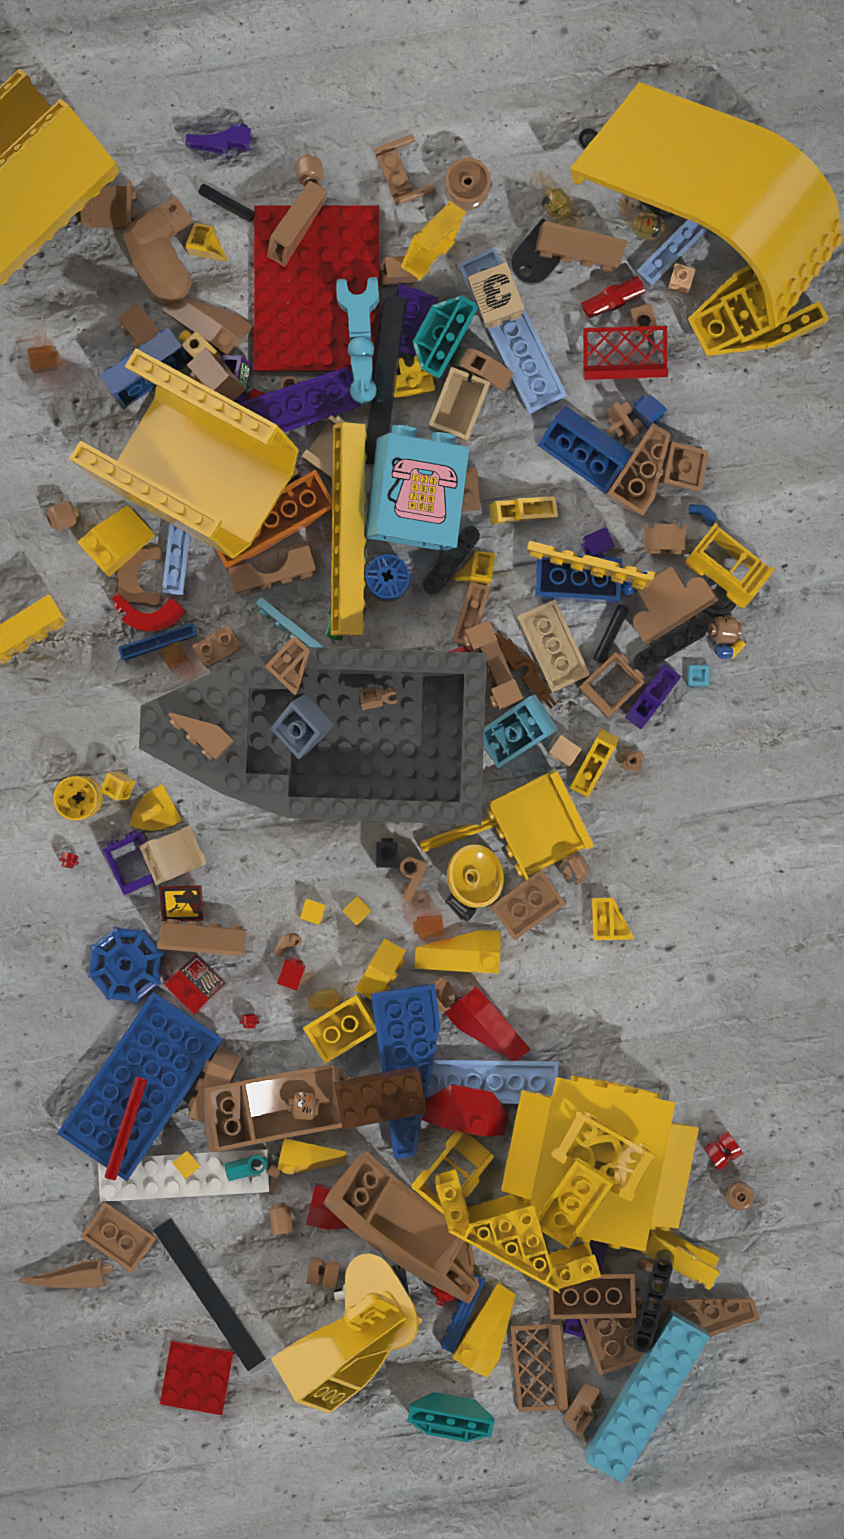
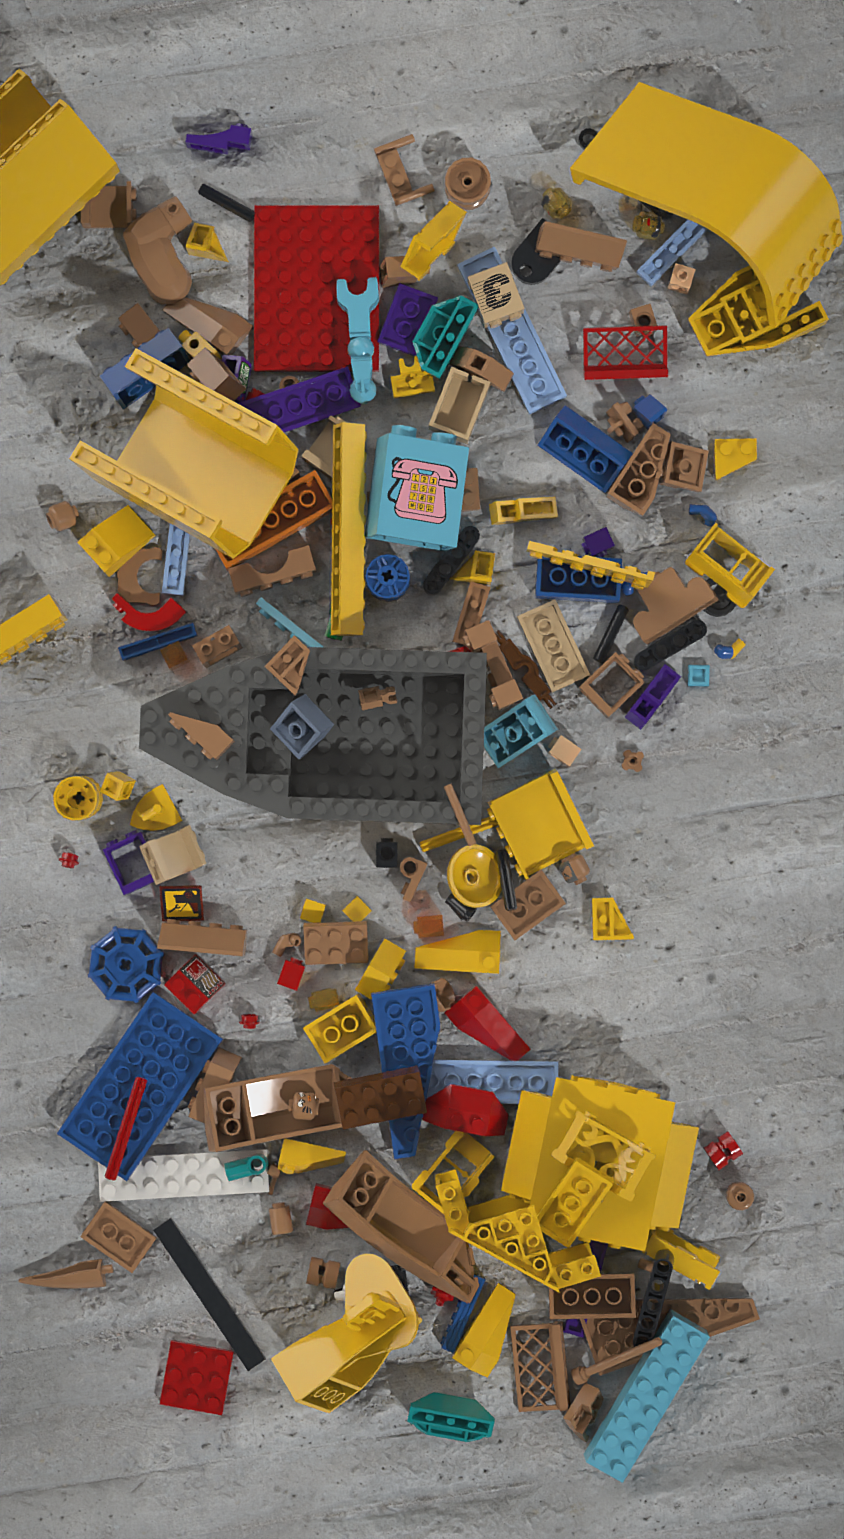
clear orange brick [27,345,61,373] -> none
yellow slope [172,1149,202,1179] -> none
medium nougat slope [267,180,327,267] -> none
medium nougat head [295,154,324,186] -> none
black tile [365,296,408,465] -> none
yellow slope [570,728,619,798] -> none
red piece [581,276,645,320] -> none
medium nougat brick [644,524,687,554] -> none
medium nougat head [709,616,742,643] -> none
none -> medium nougat plate [303,921,369,965]
none -> medium nougat bar [444,783,476,846]
none -> black axle [496,849,517,911]
none -> medium nougat piece [571,1337,663,1385]
none -> yellow wing [714,438,757,480]

